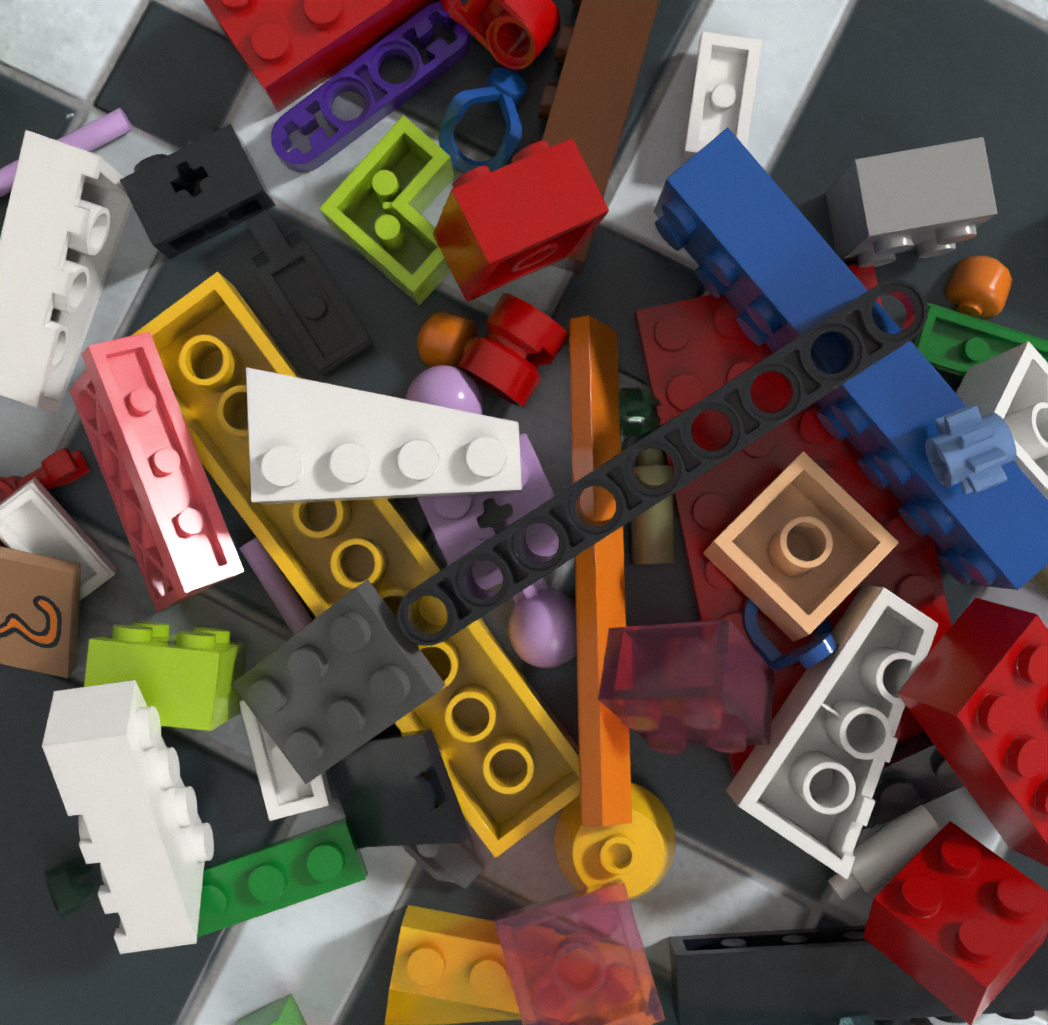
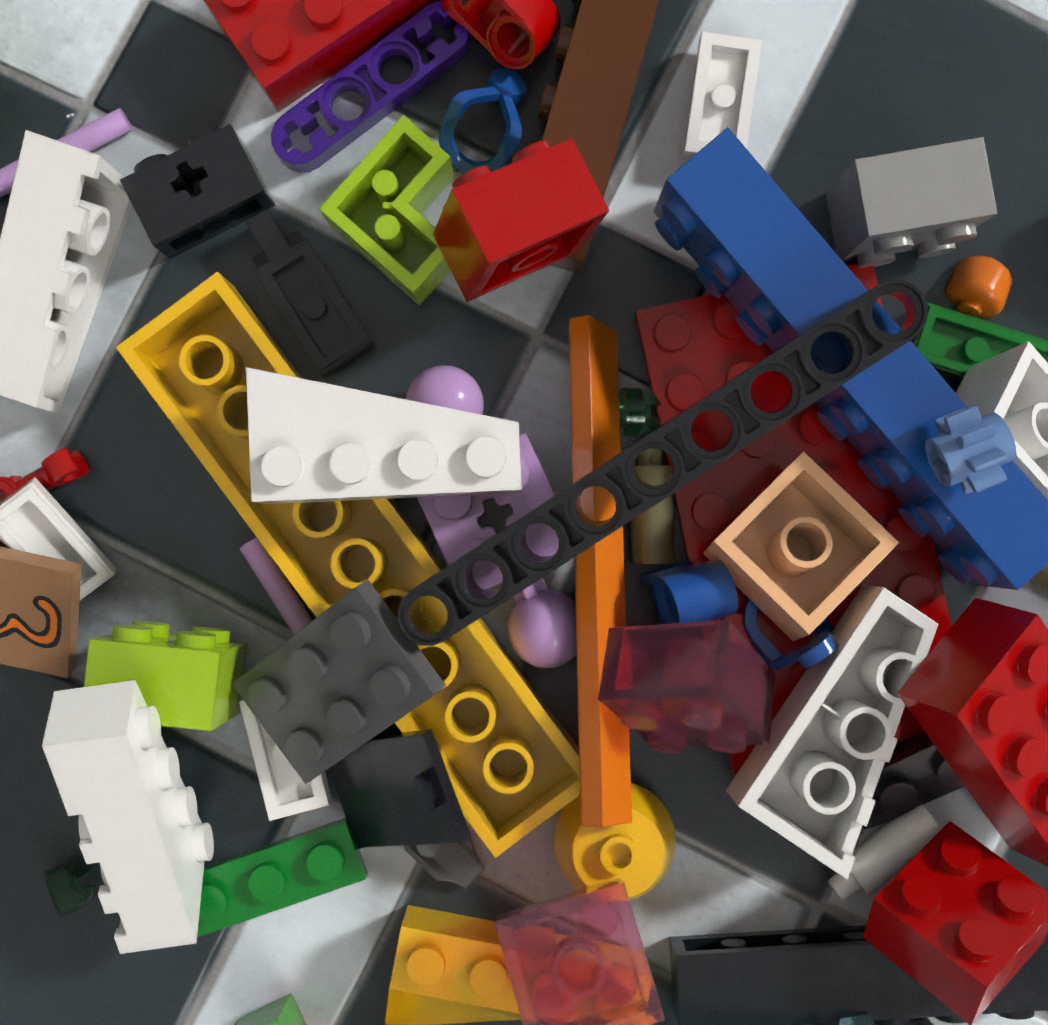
coral fence [69,332,244,612] -> none
orange piece [417,310,478,368] -> none
red wheel [457,293,569,409] -> none
none -> blue piece [640,560,738,635]

